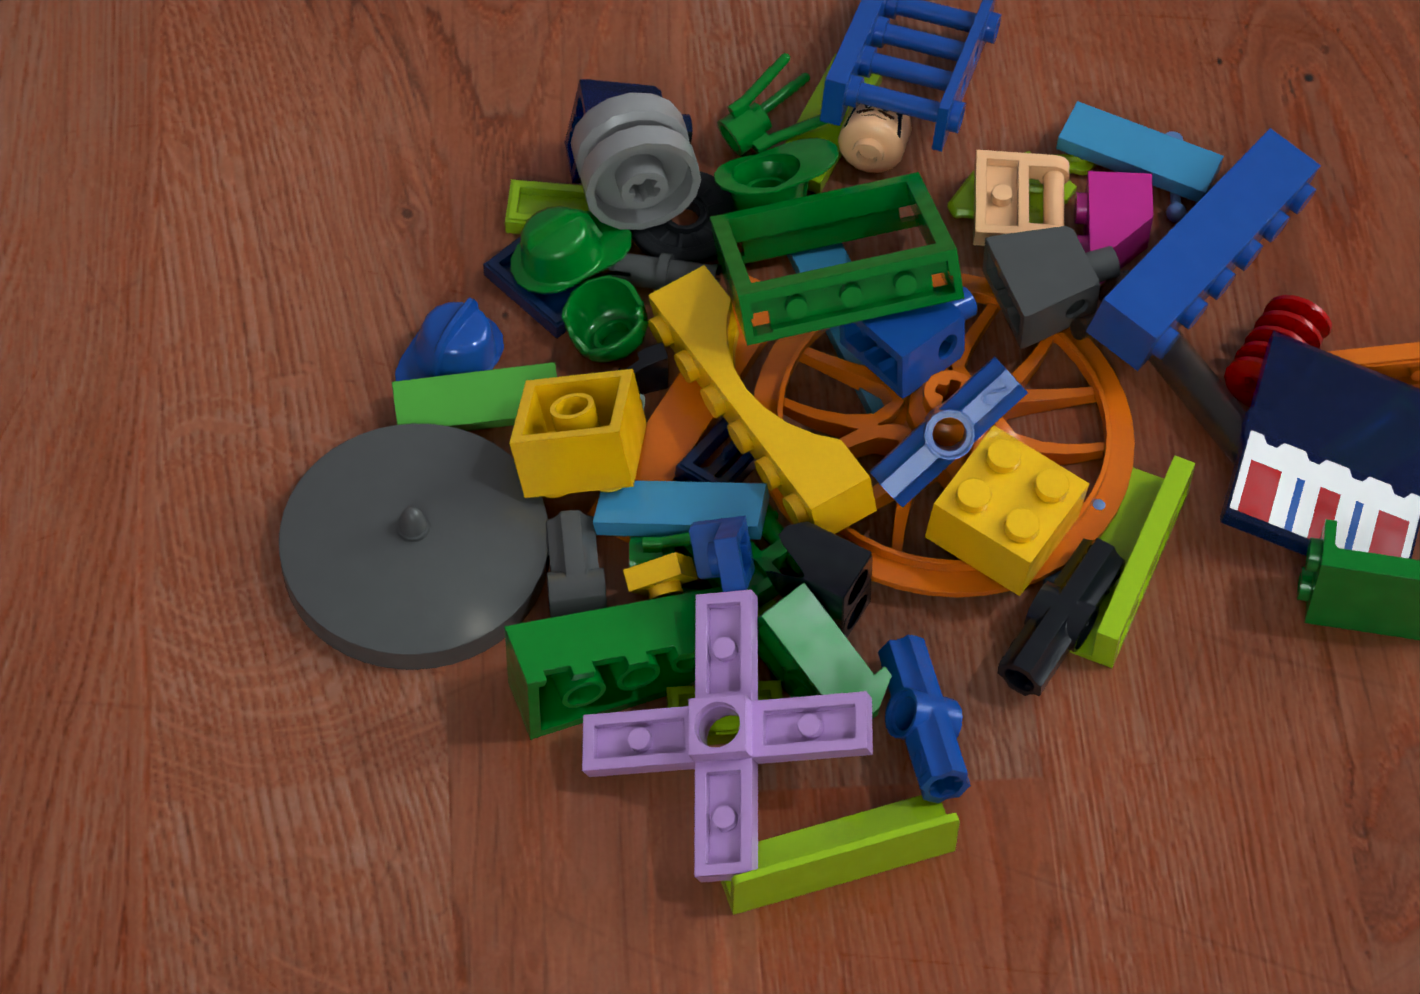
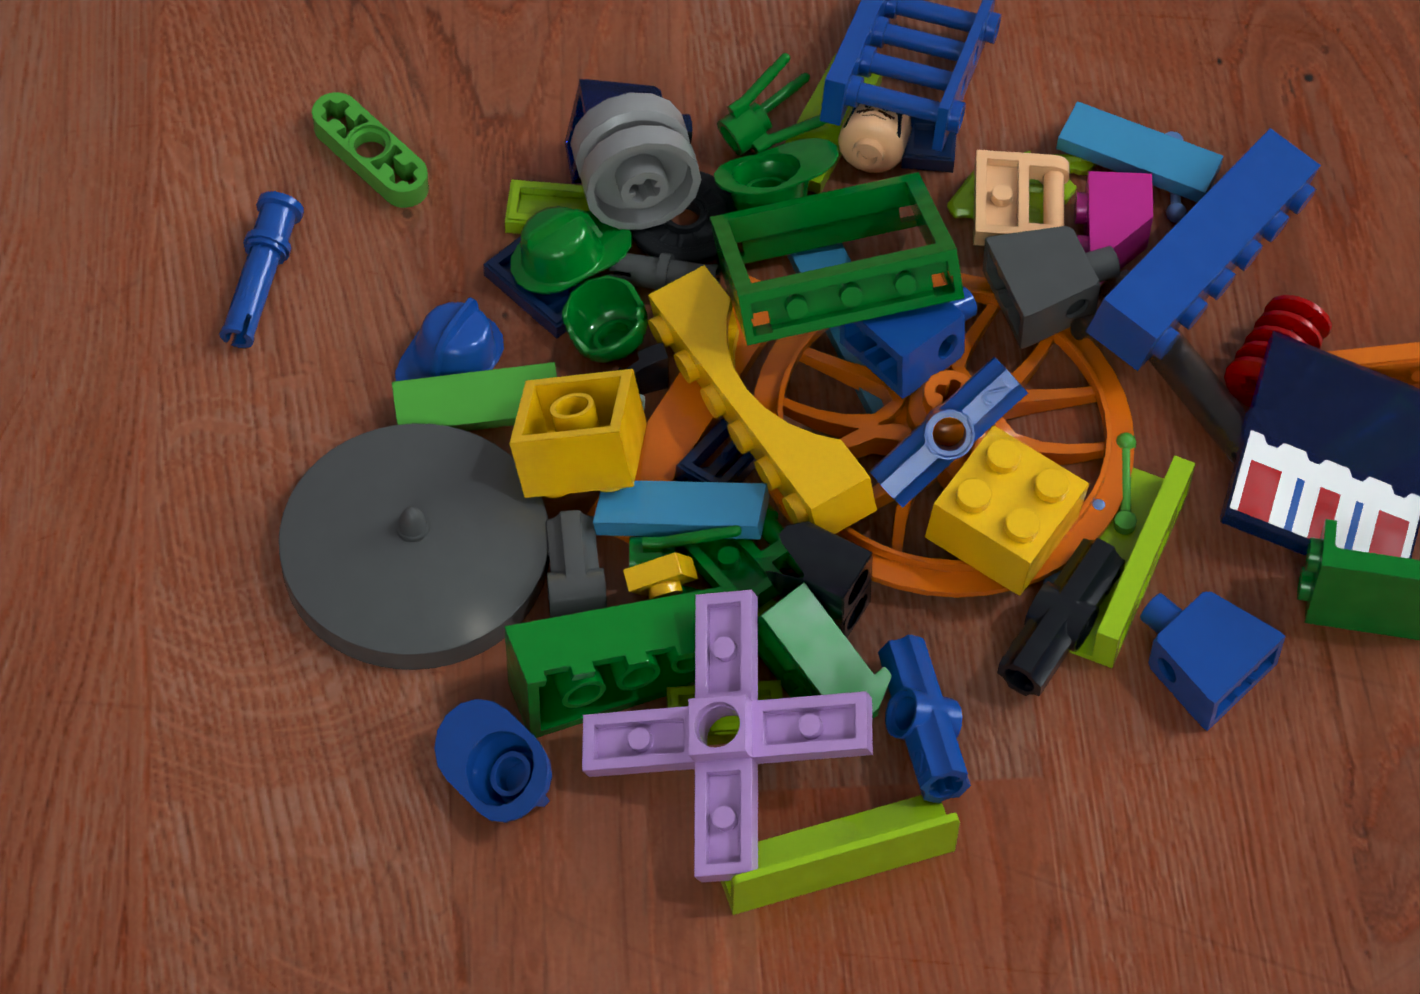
blue bracket [689,515,755,592] -> none
none -> blue pin [219,191,304,348]
none -> bright green beam [312,92,429,208]
none -> blue piece [434,699,552,823]
none -> dark blue tile [901,116,957,173]
none -> bright green hinge [1114,432,1137,535]
none -> blue torso [1140,592,1286,731]

